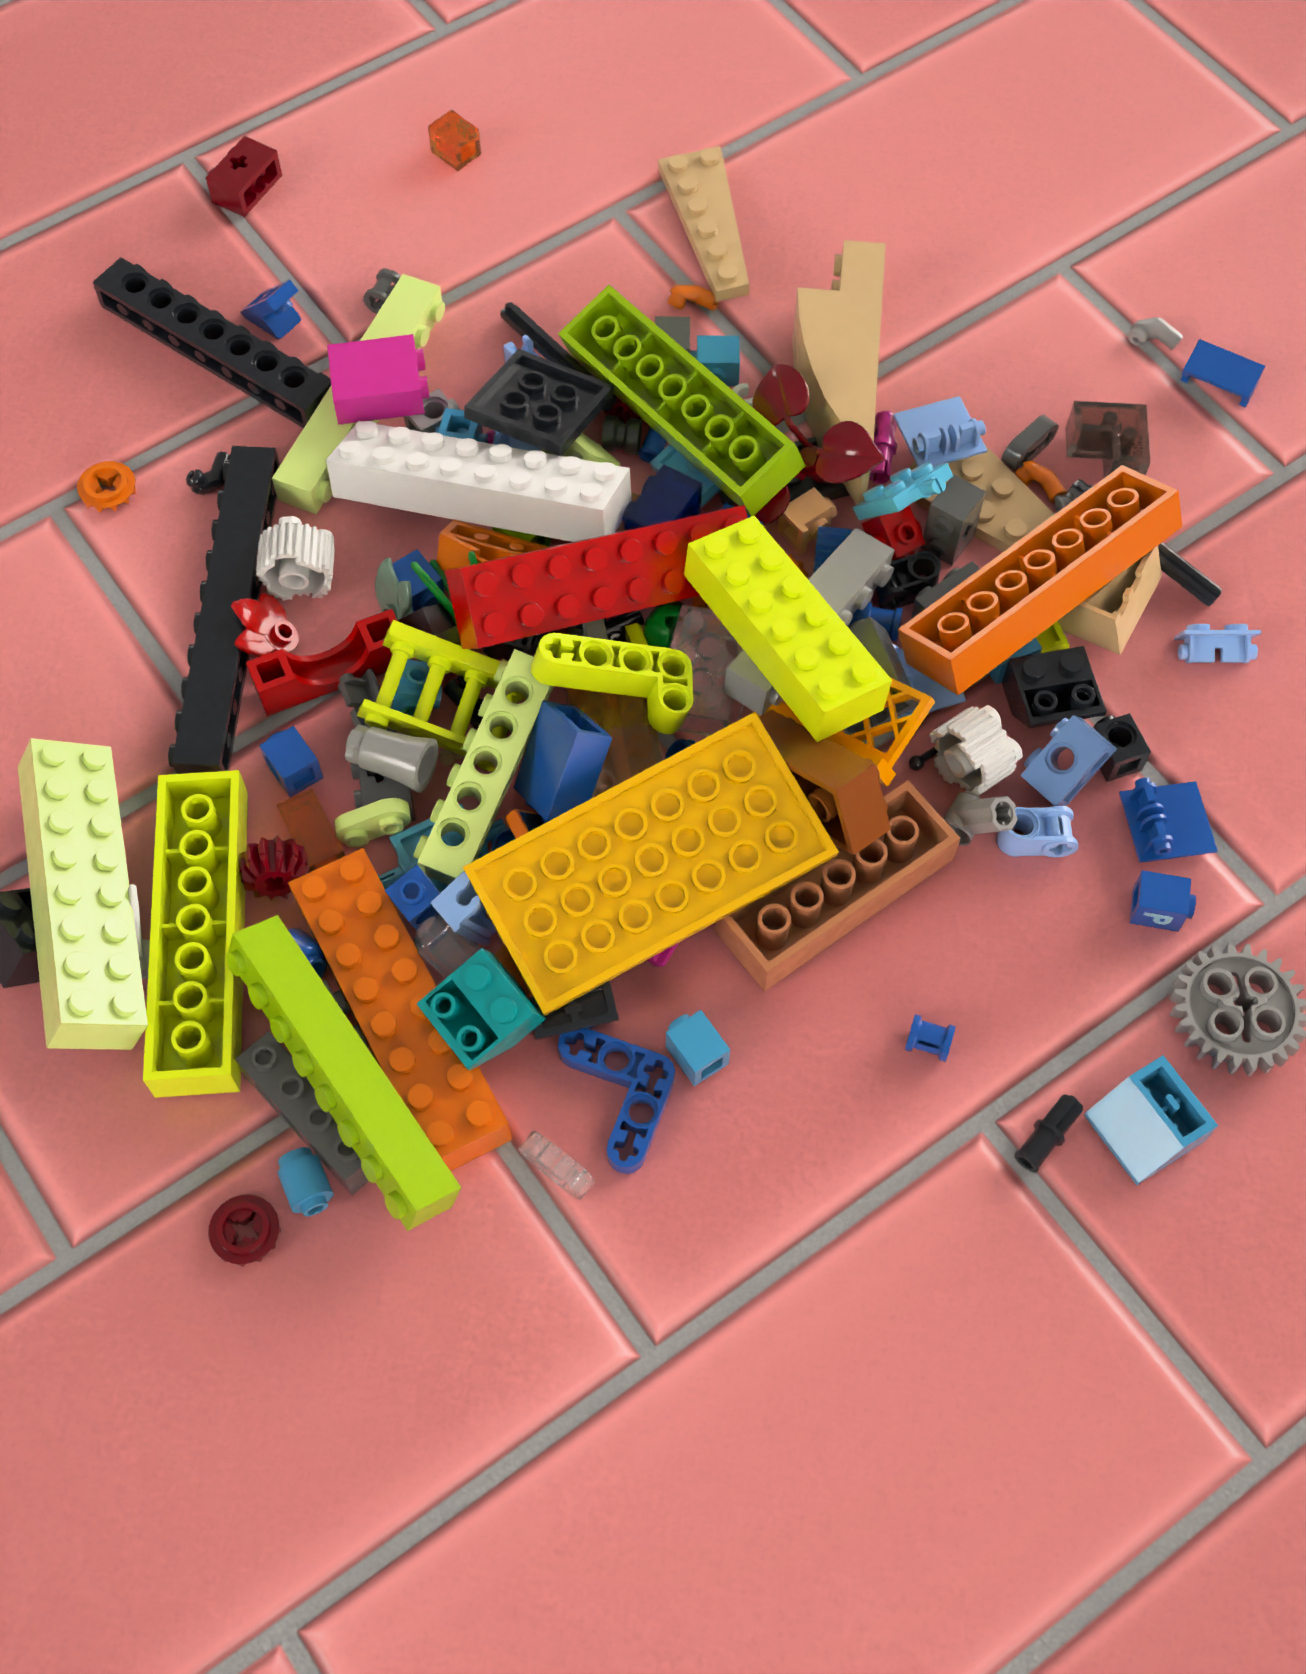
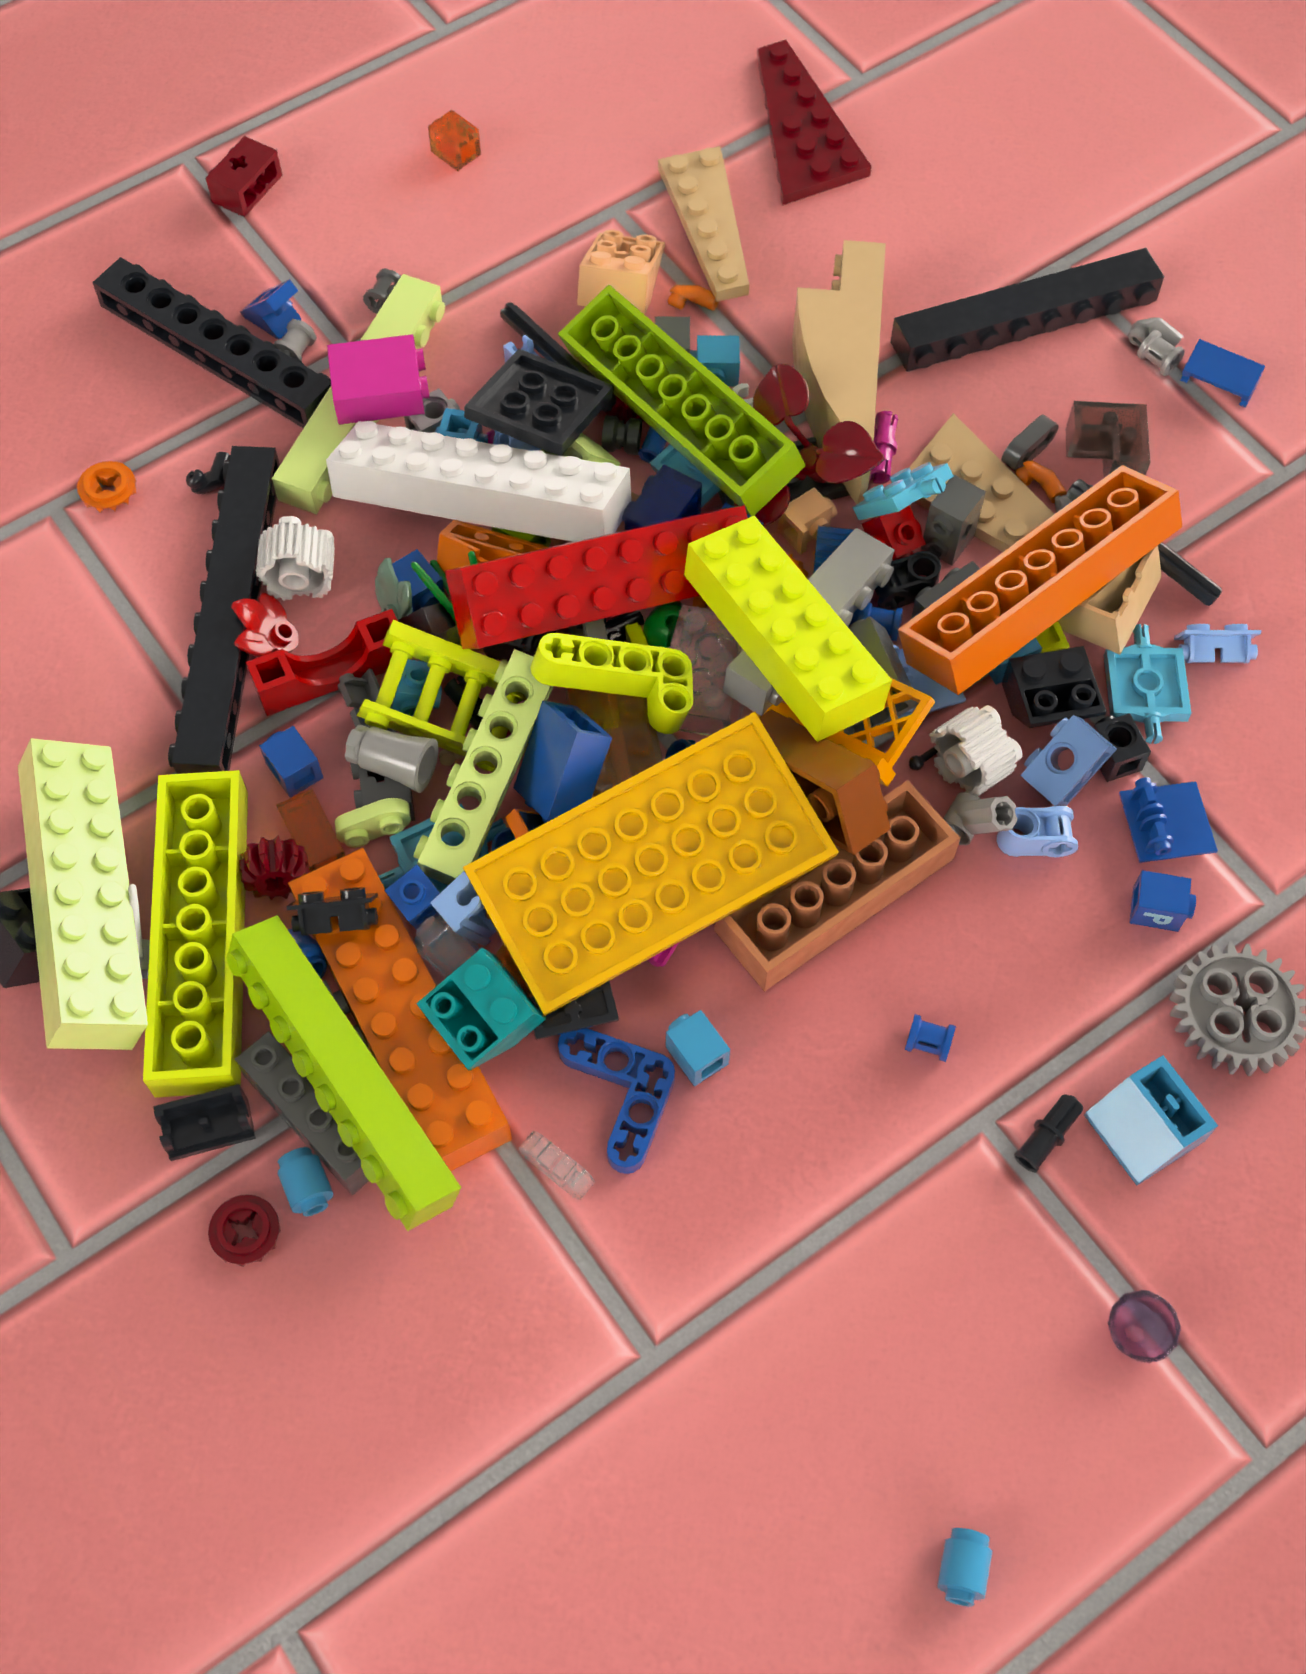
light blue hinge [893,396,987,467] -> none
none -> black hinge [153,1084,256,1161]
none -> light grey bush [273,319,317,361]
none -> black hinge [287,887,378,936]
none -> light nougat slope [577,230,665,315]
none -> dark red wing [757,40,872,205]
none -> black brick [890,248,1164,372]
none -> dark azure brick [937,1528,992,1607]
none -> medium azure plate [1103,624,1192,744]
none -> clear purple hair [1108,1290,1182,1364]
none -> light grey bush [1137,330,1185,376]

